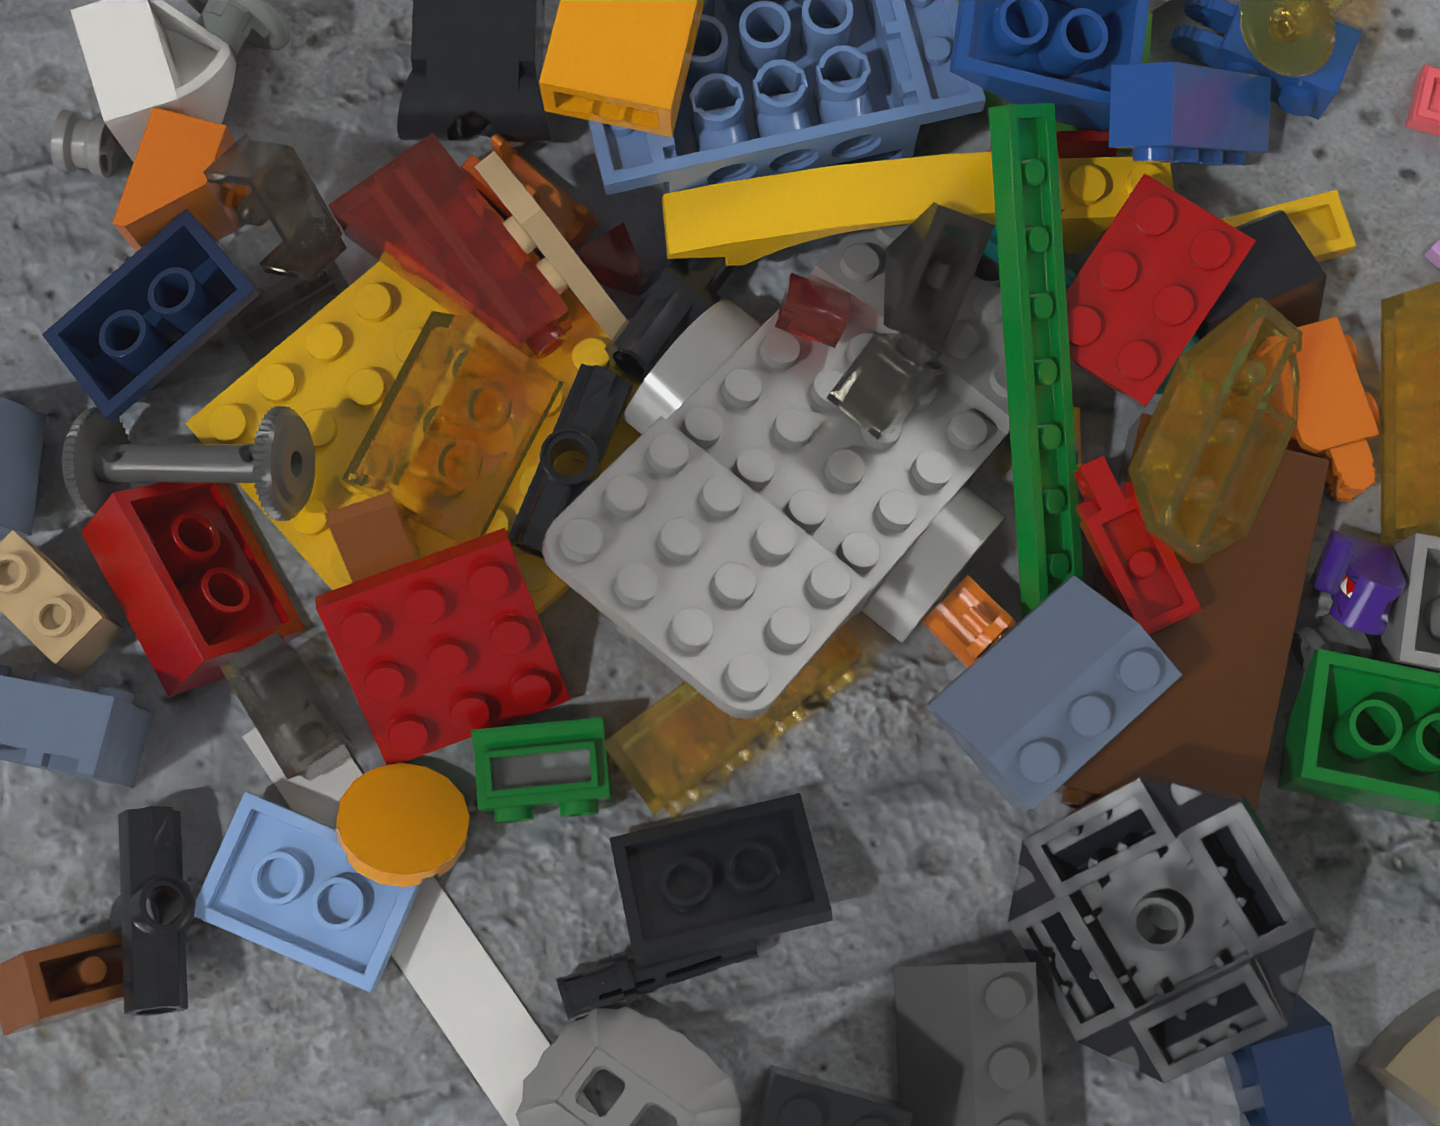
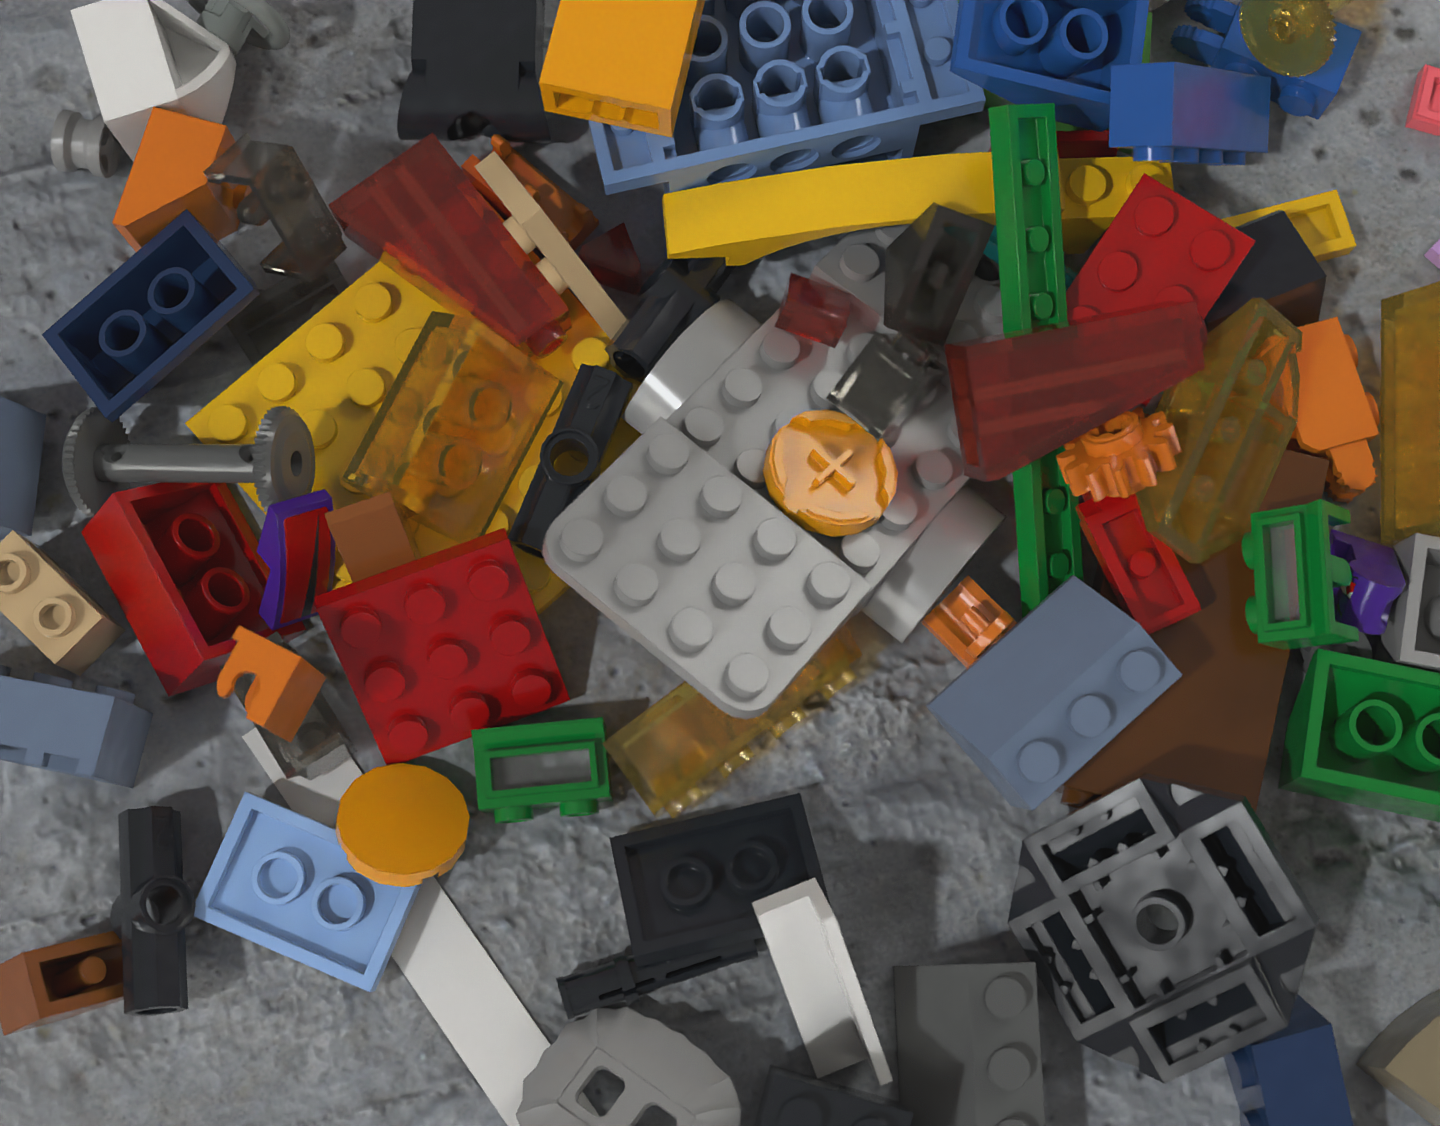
none -> orange hinge [217,626,327,743]
none -> slope [257,489,336,631]
none -> white panel [752,878,893,1086]
none -> light orange tile [763,409,898,537]
none -> clear red slope [944,301,1207,482]
none -> orange gear [1056,407,1182,501]
none -> green window [1242,499,1359,650]

